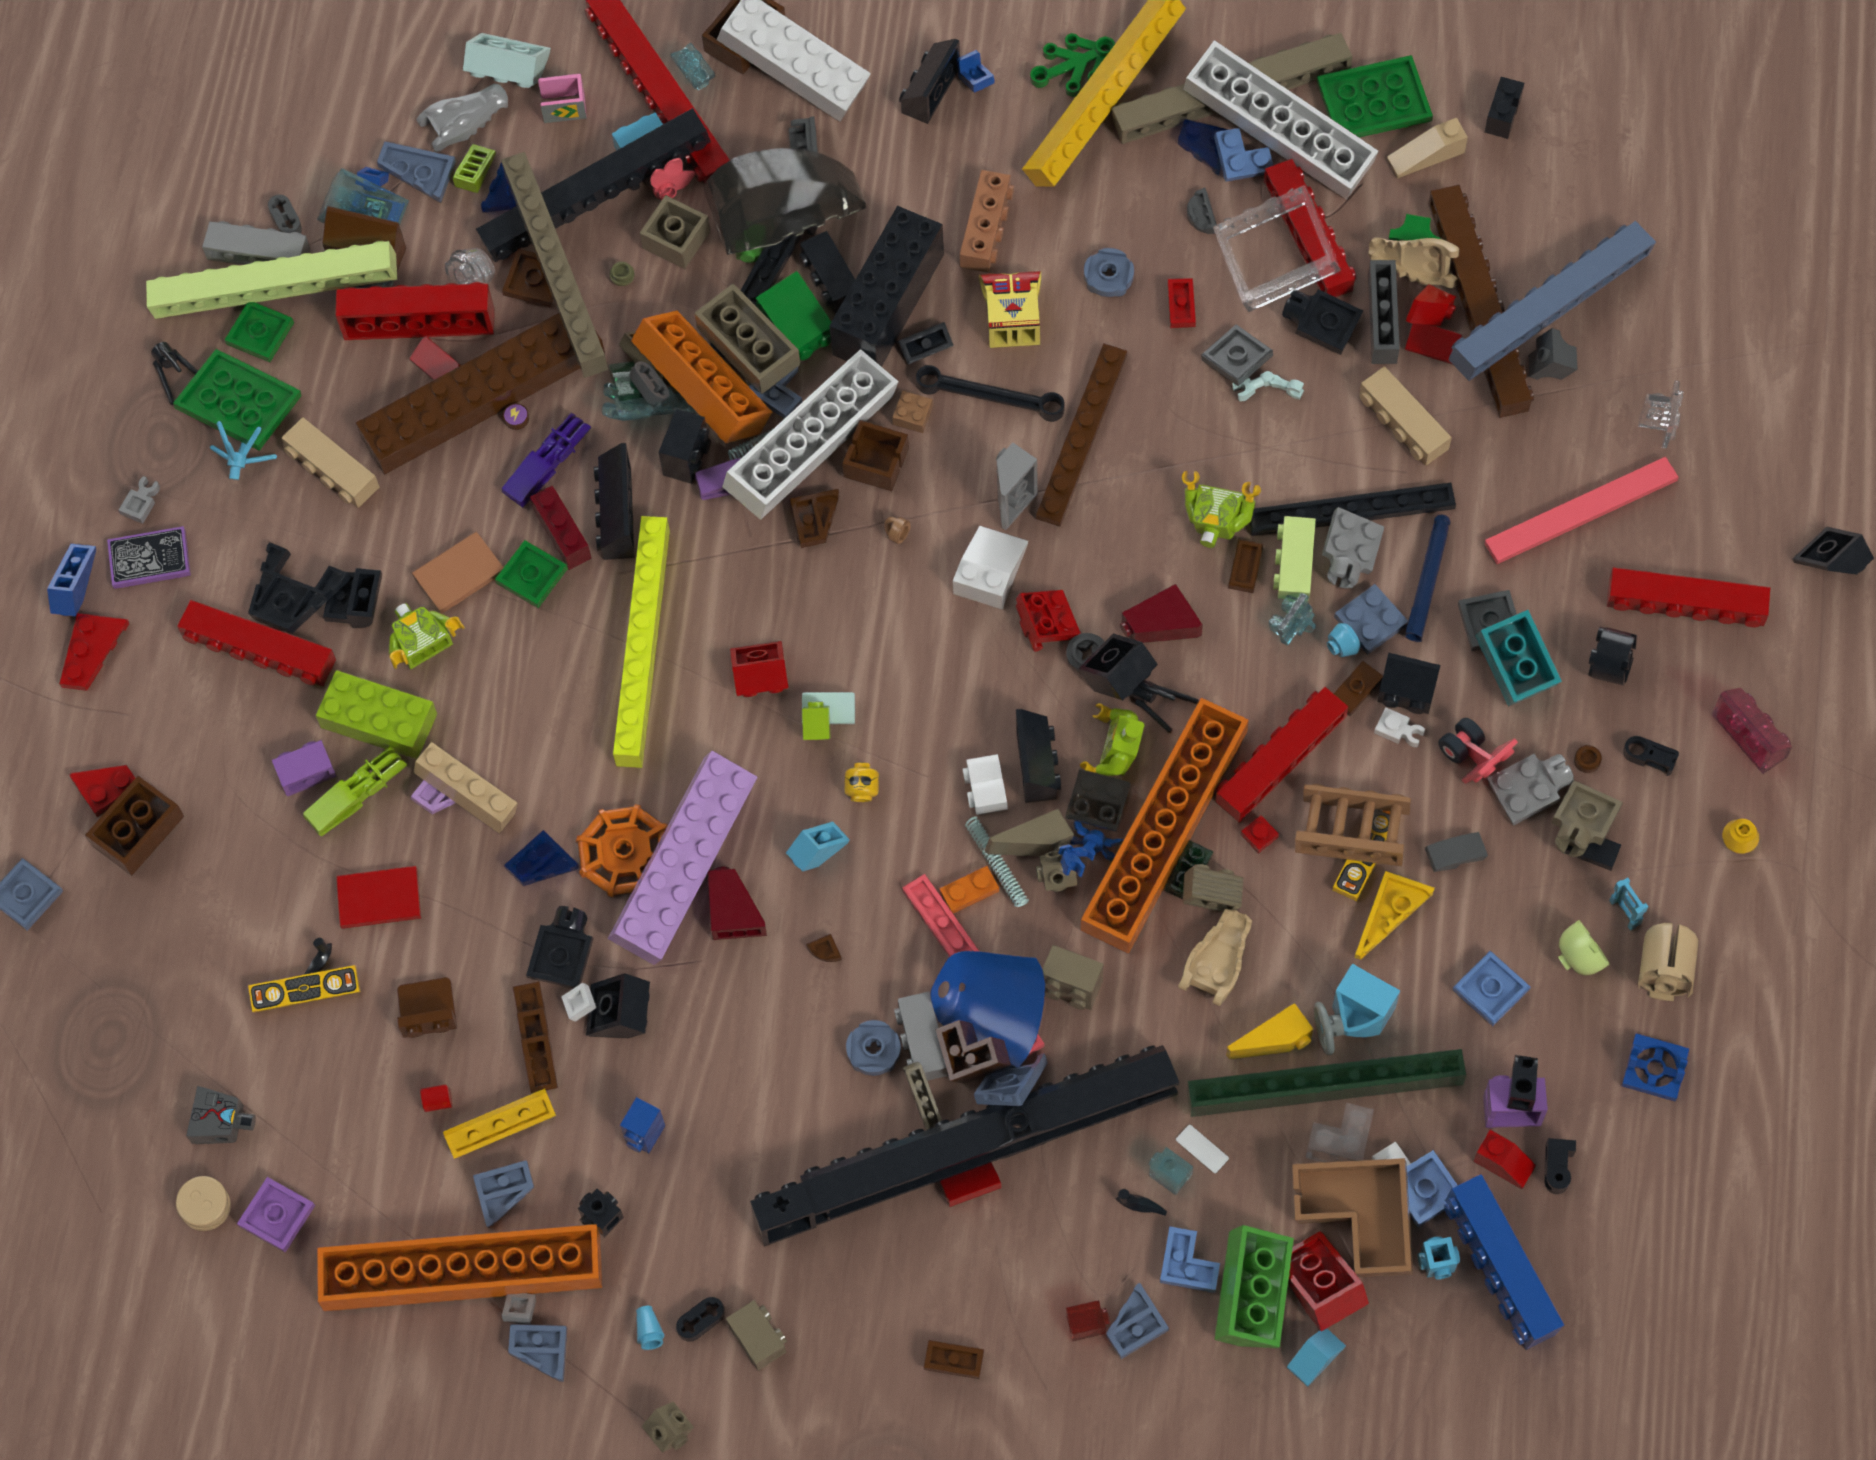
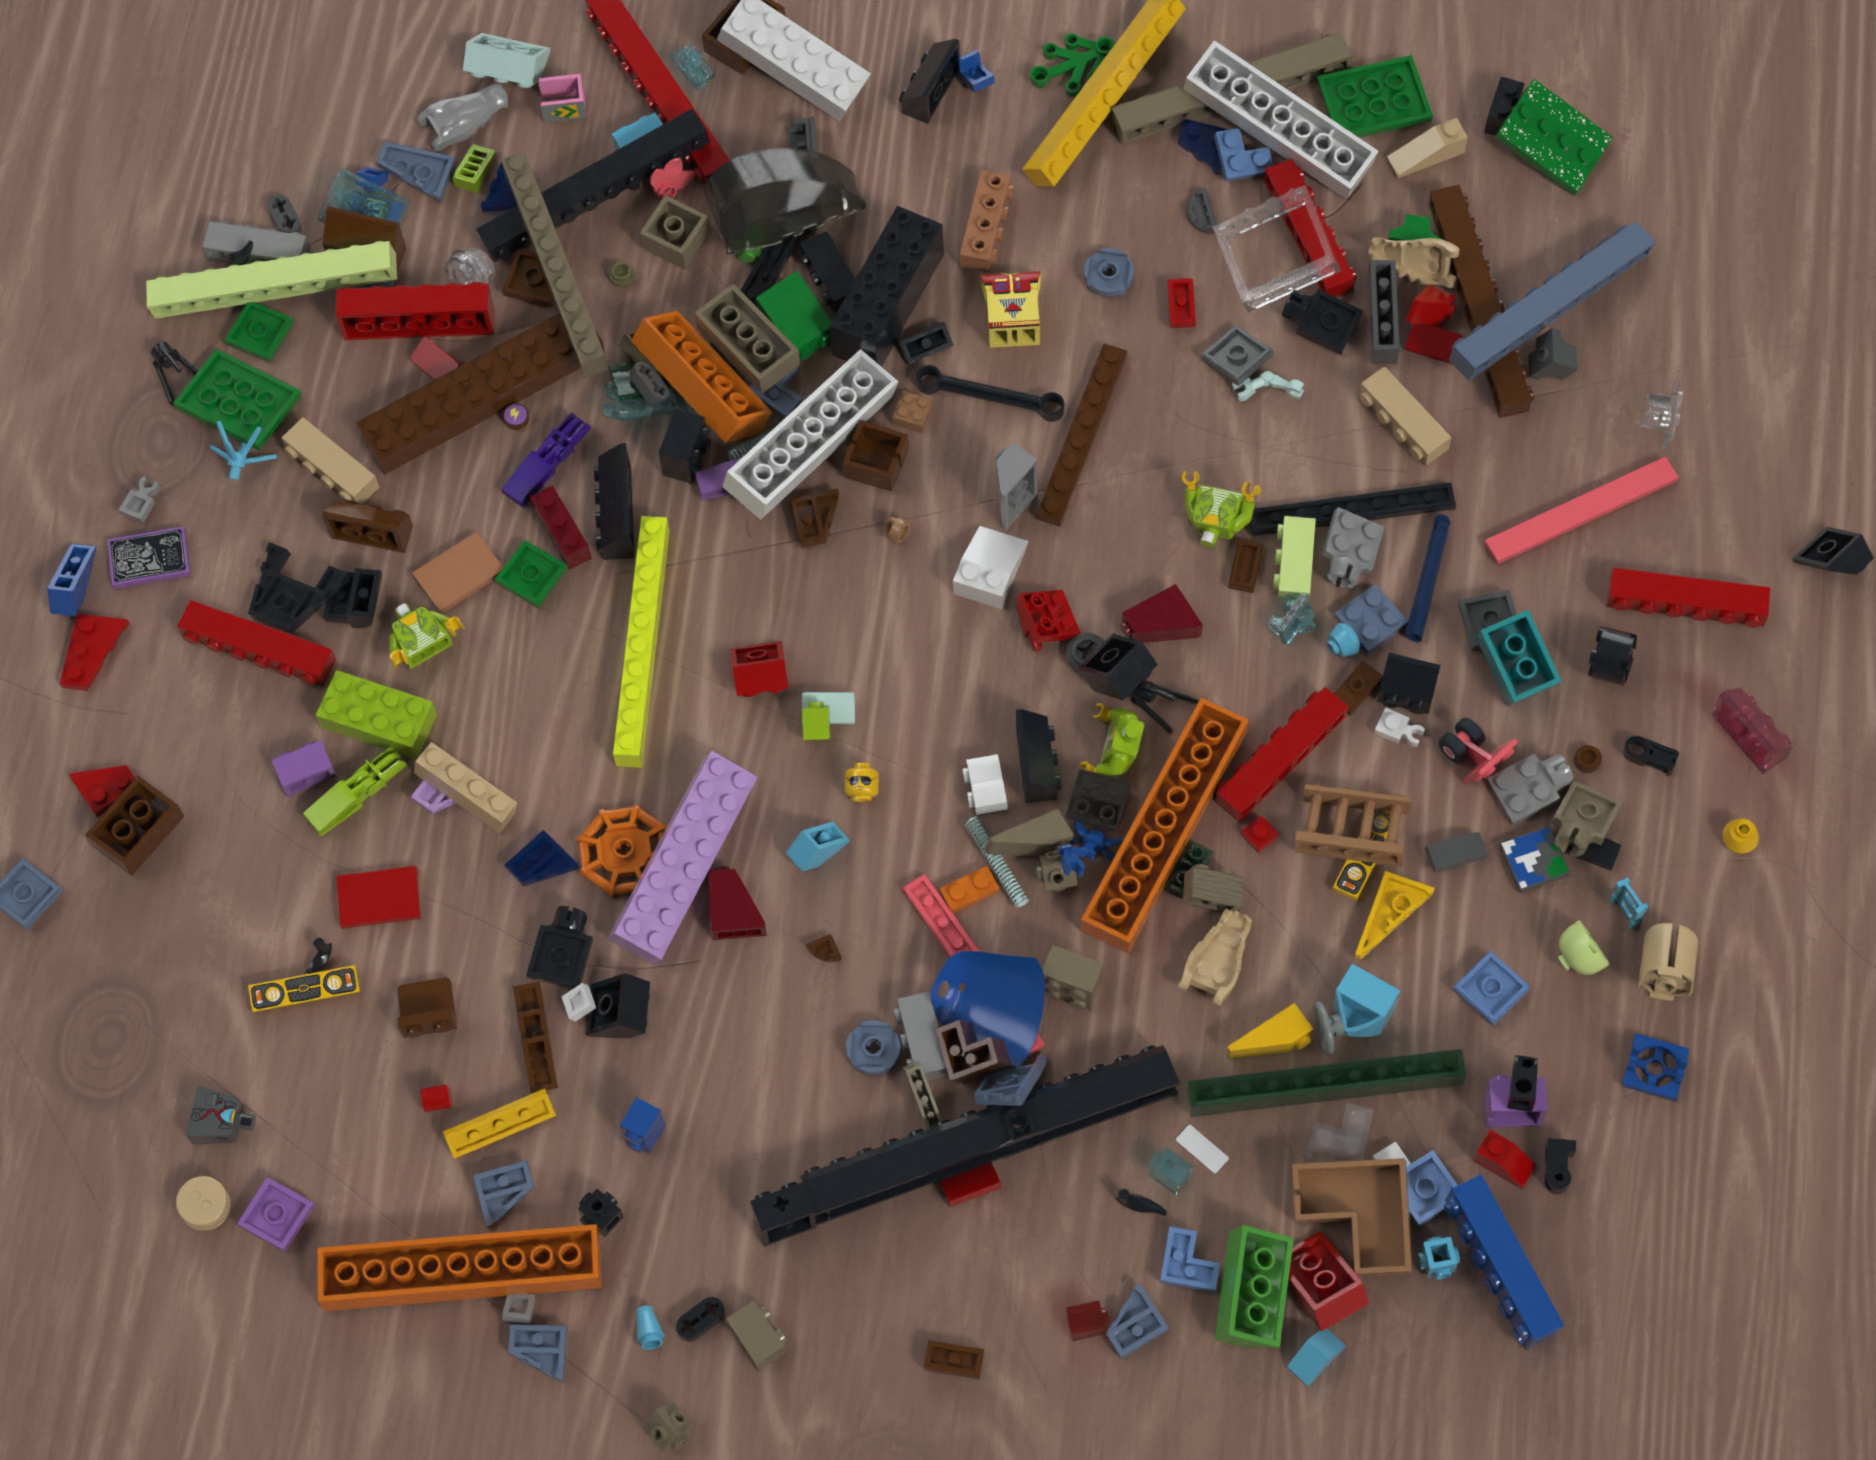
none -> black bar [226,240,253,268]
none -> reddish brown slope [322,500,413,553]
none -> green plate [1495,79,1613,196]
none -> tile [1499,826,1570,893]

